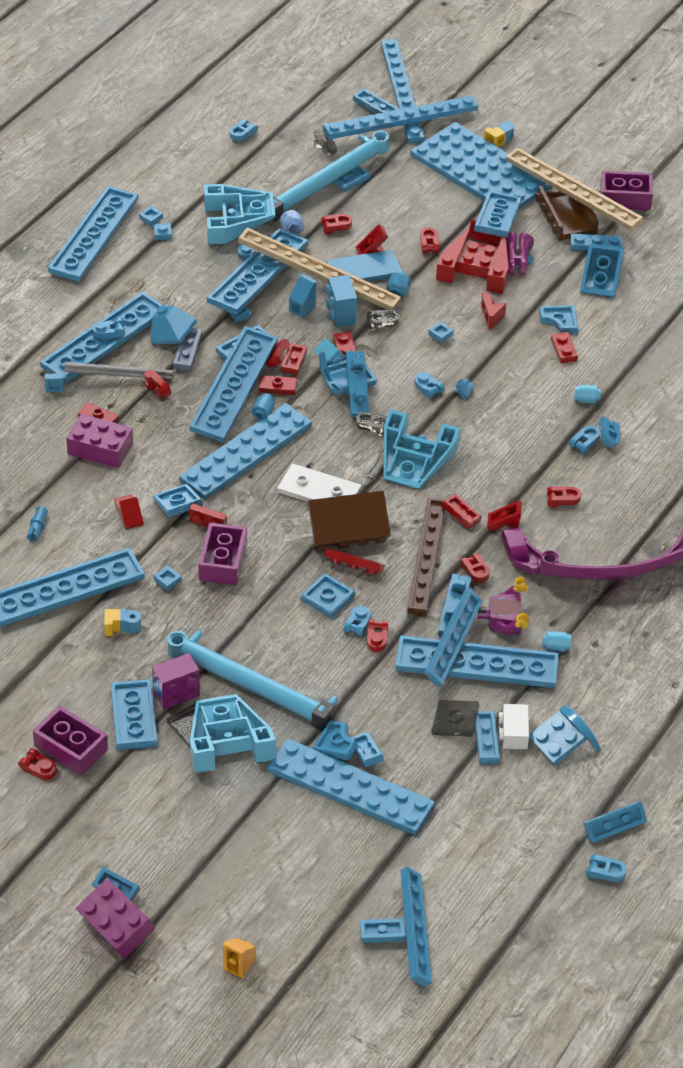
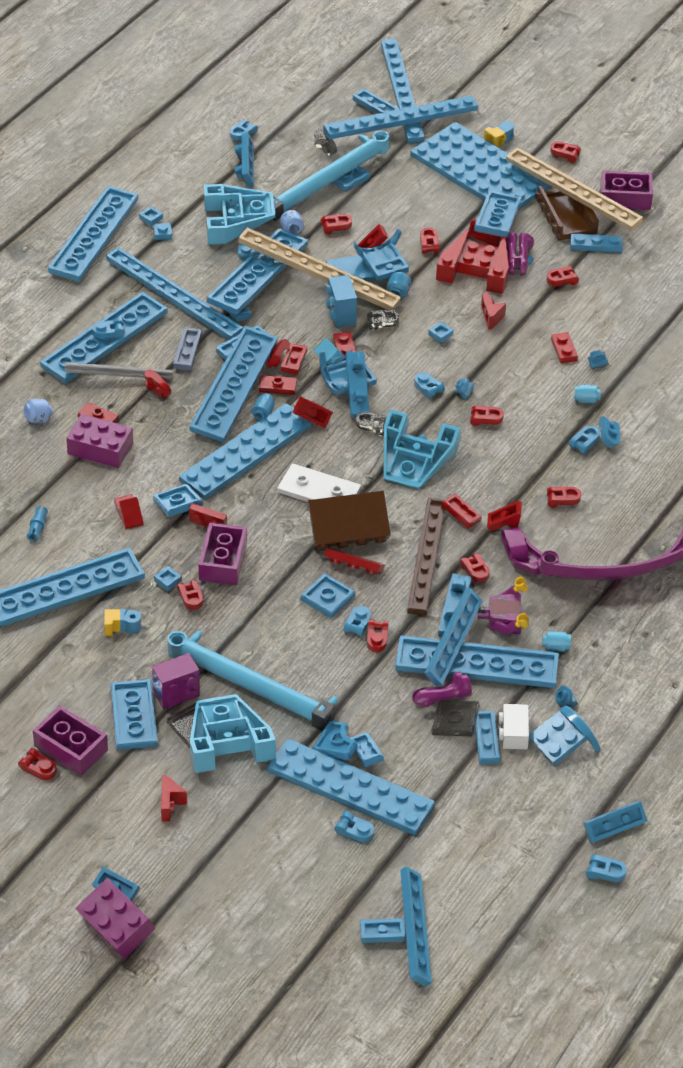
dark azure plate [45,373,64,392] -> none
dark azure slope [151,305,197,345] -> none
light orange slope [223,938,256,979] -> none
dark azure slope [289,274,316,318] -> none
dark azure tile [539,305,578,334] -> none
dark azure slope [580,244,625,298] -> none
none -> light blue head [24,399,52,423]
none -> dark azure plate [106,247,243,340]
none -> slope [161,775,187,822]
none -> plate [177,580,203,610]
none -> dark azure hinge [234,131,254,187]
none -> red slope [292,396,333,428]
none -> dark azure plate [334,811,374,843]
none -> dark azure piece [353,229,409,281]
none -> magenta piece [412,671,472,707]
none -> red plate [470,405,504,426]
none -> red plate [546,266,579,286]
none -> red plate [550,141,581,163]
none -> dark azure plate [555,686,578,707]
none -> dark azure plate [588,350,608,369]

